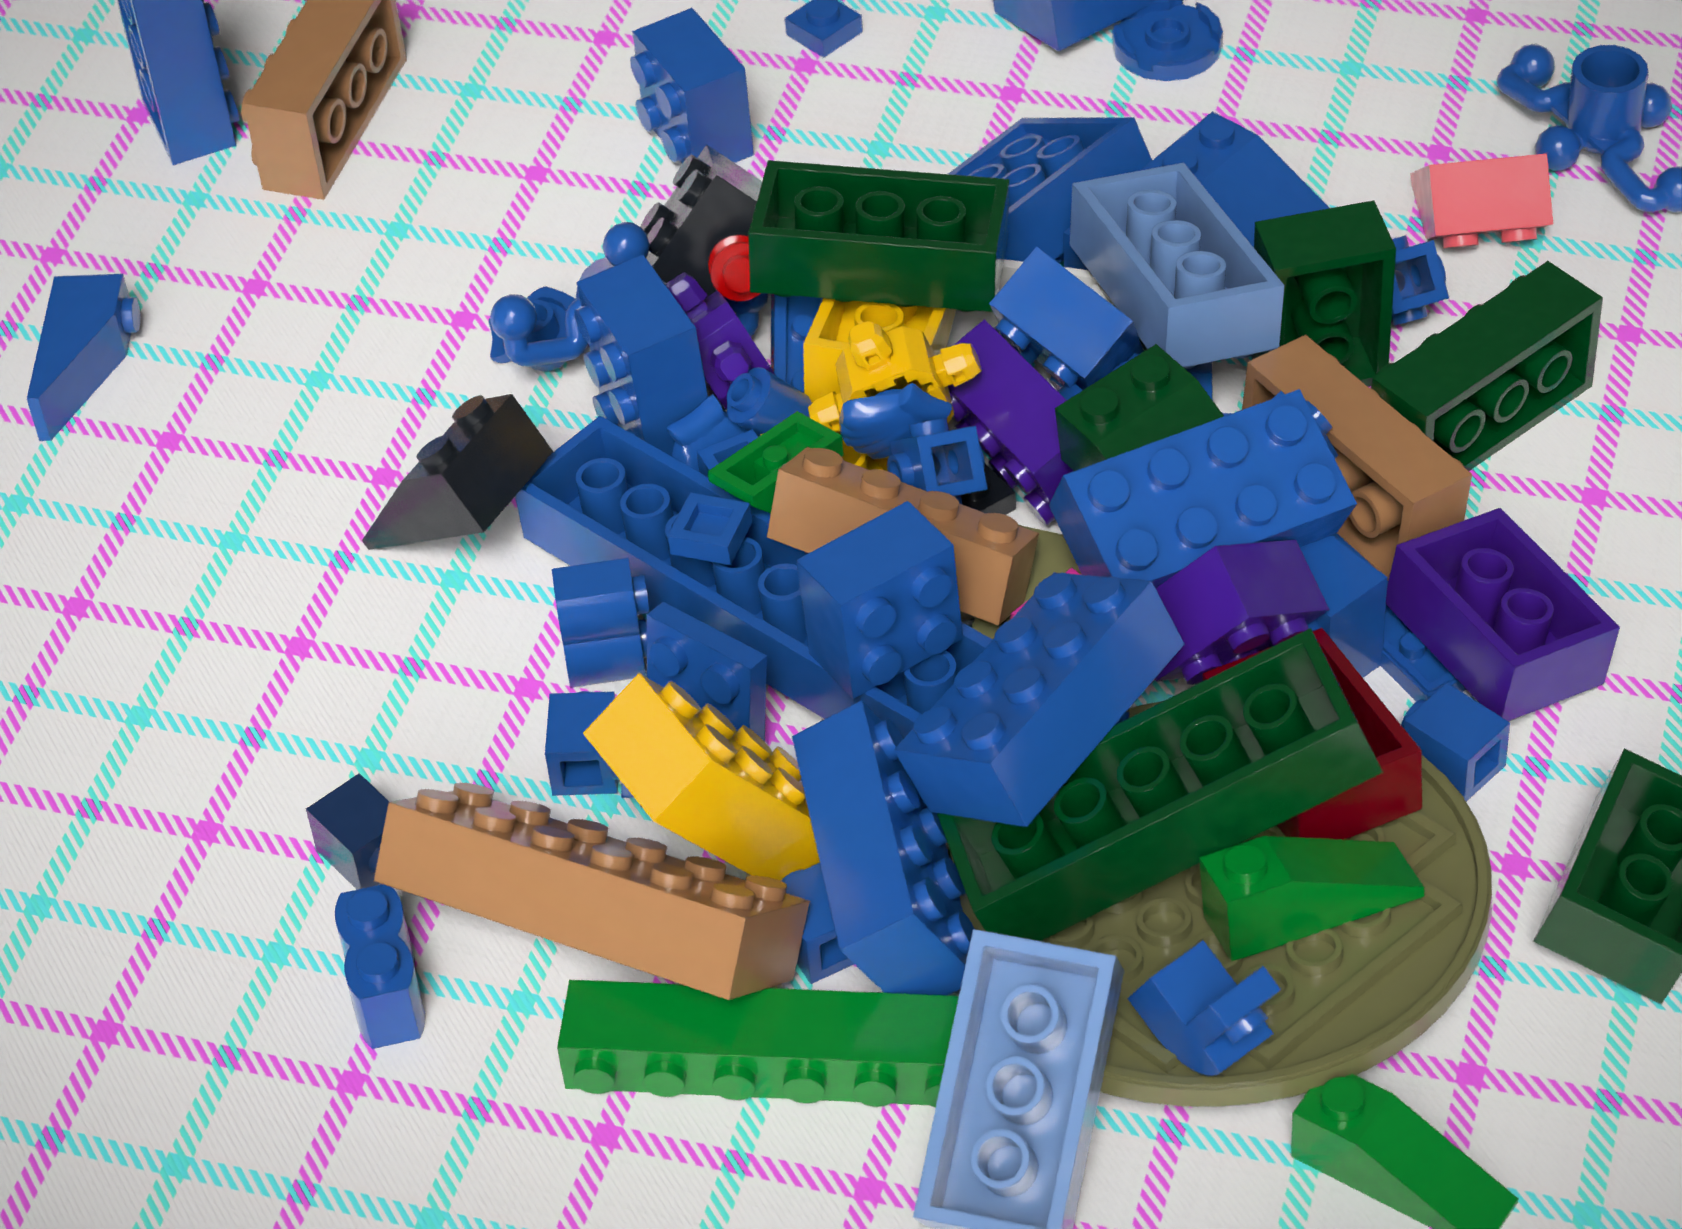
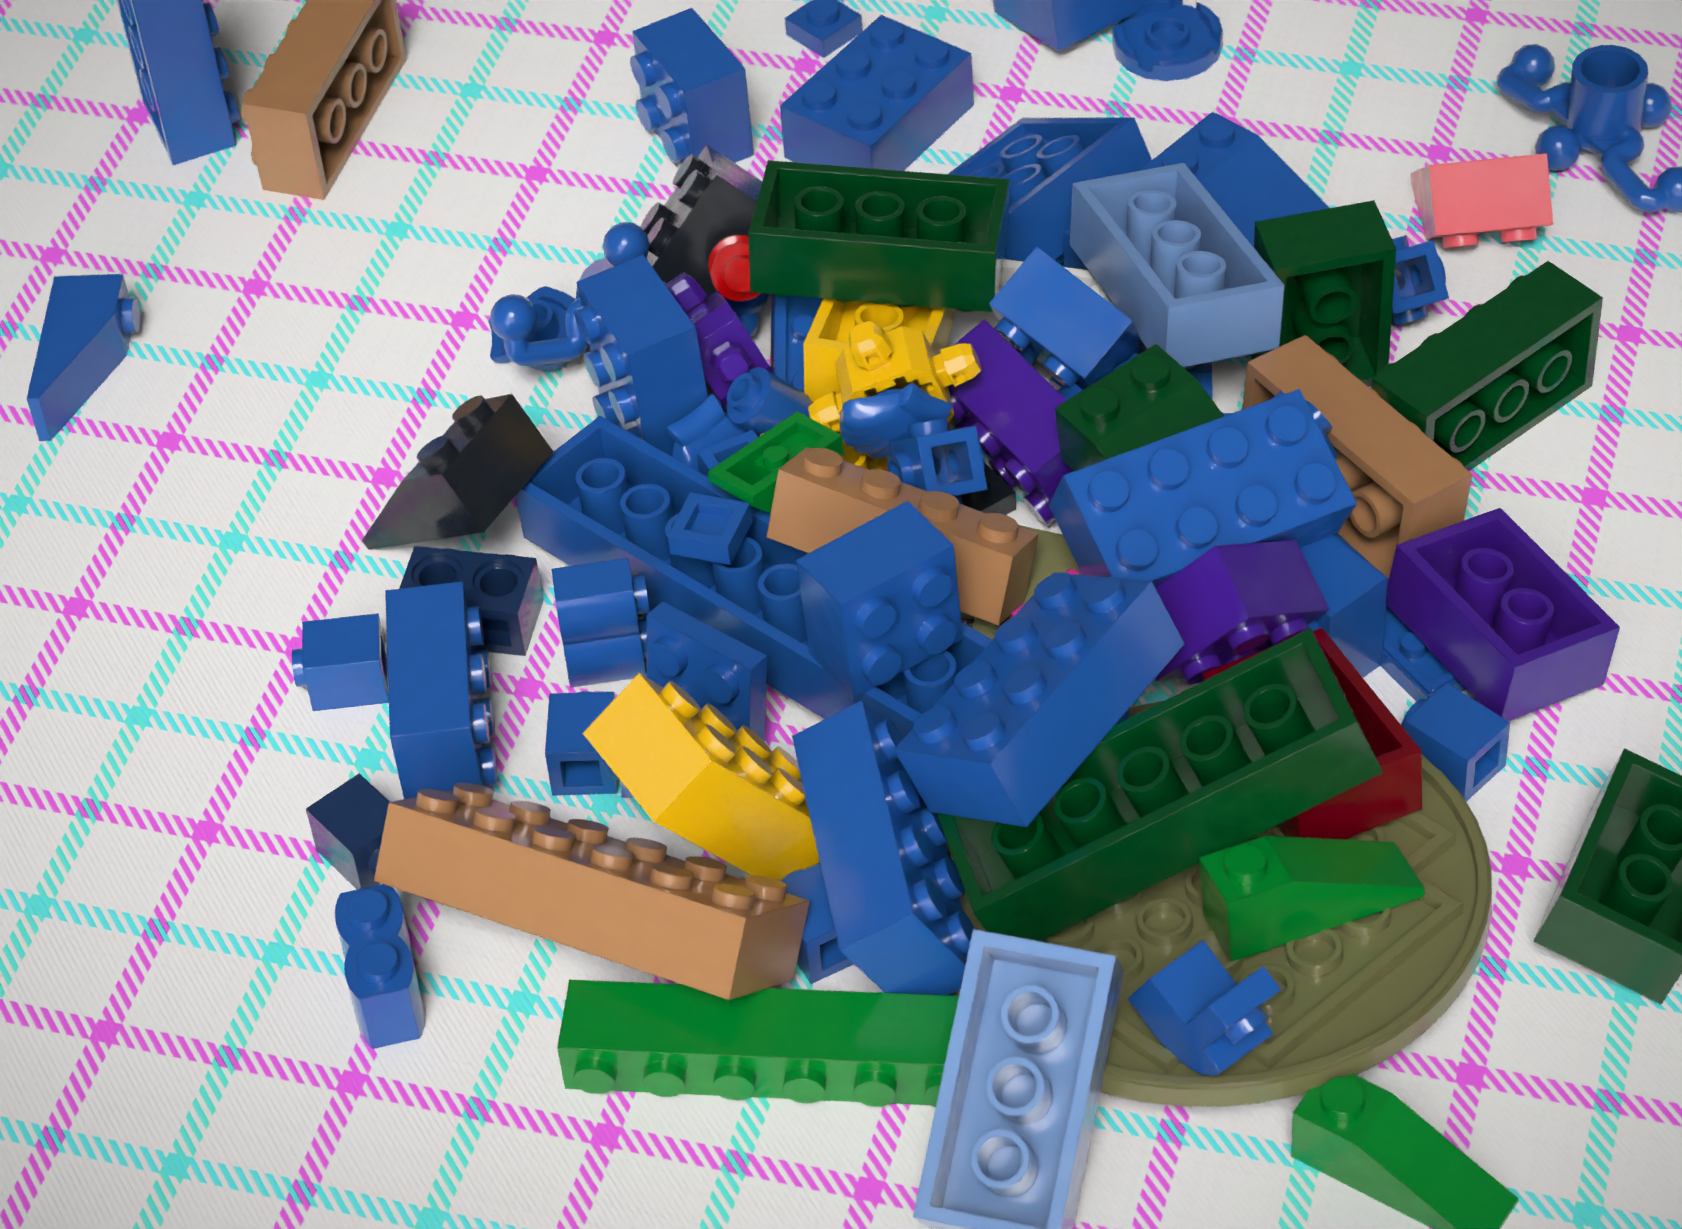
none -> blue brick [292,613,389,711]
none -> blue brick [385,581,498,799]
none -> dark blue brick [399,546,544,656]
none -> blue brick [780,15,974,171]

